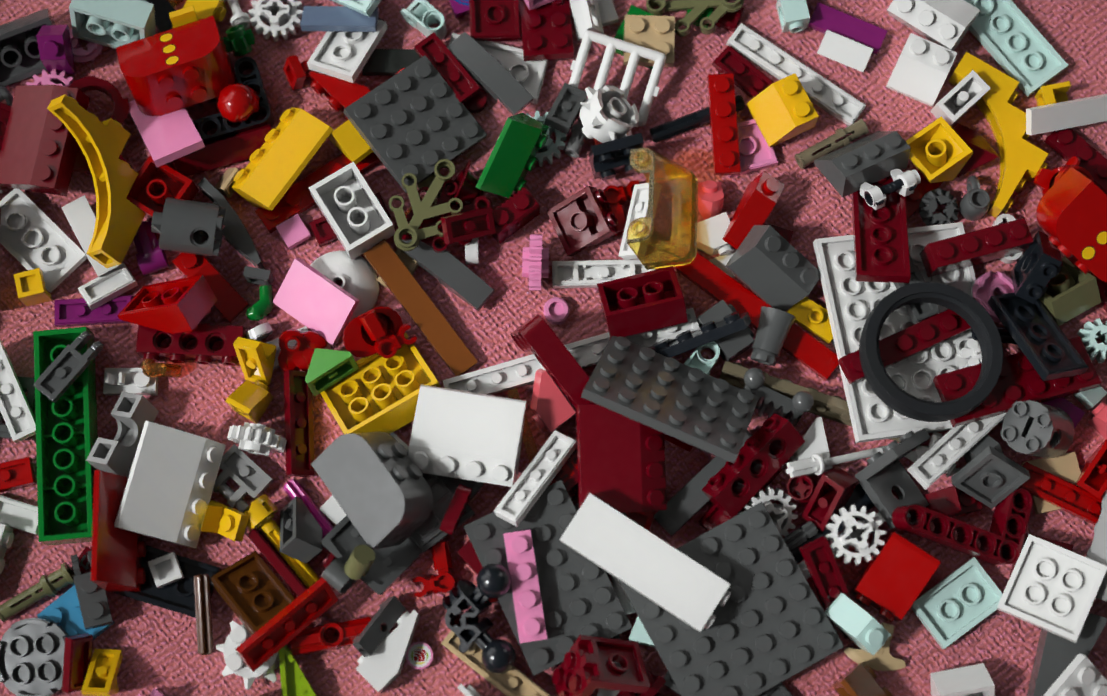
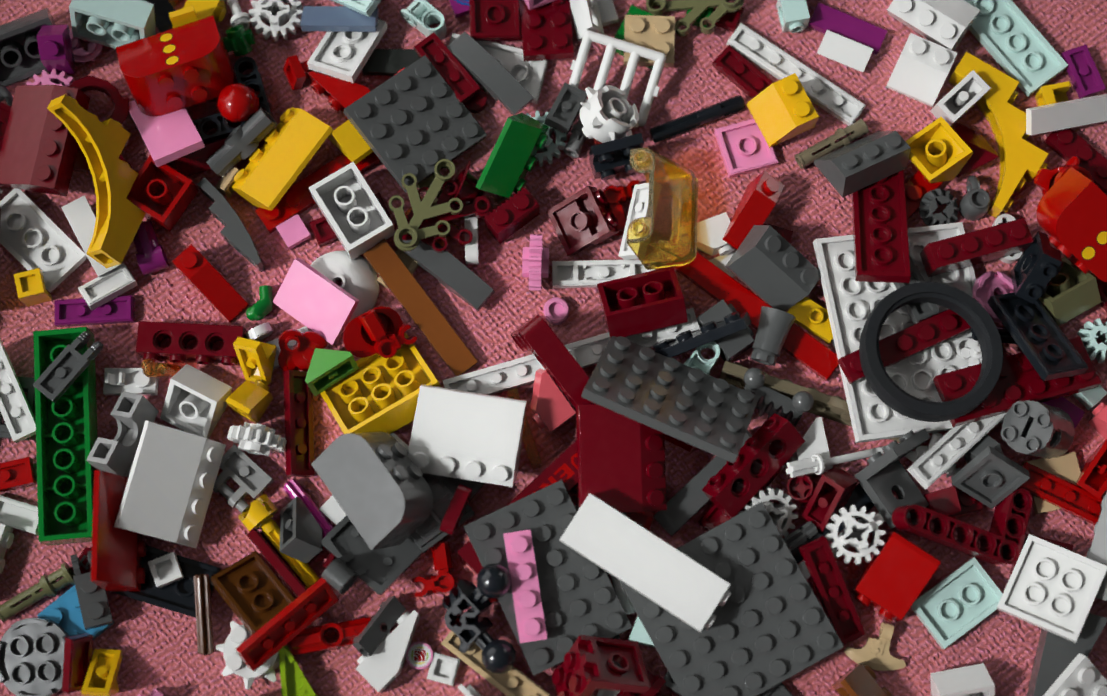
red slope [117,275,218,334] -> none
dark grey cylinder [151,197,226,257] -> none
yellow slope [201,500,249,541] -> none
dark grey tile [243,266,274,286] -> none
olive piece [344,545,376,580] -> none
dark red plate [441,207,496,244] -> none
white tile [494,430,577,527] -> none
coral plate [695,180,724,220] -> none
red plate [707,73,741,176] -> none
light aqua slope [825,593,891,656] -> none
white piece [860,169,921,210] -> none
none -> white slope [160,364,232,439]
none -> dark grey piece [207,108,277,177]
none -> white tile [427,652,461,686]
none -> magenta plate [1060,44,1106,99]

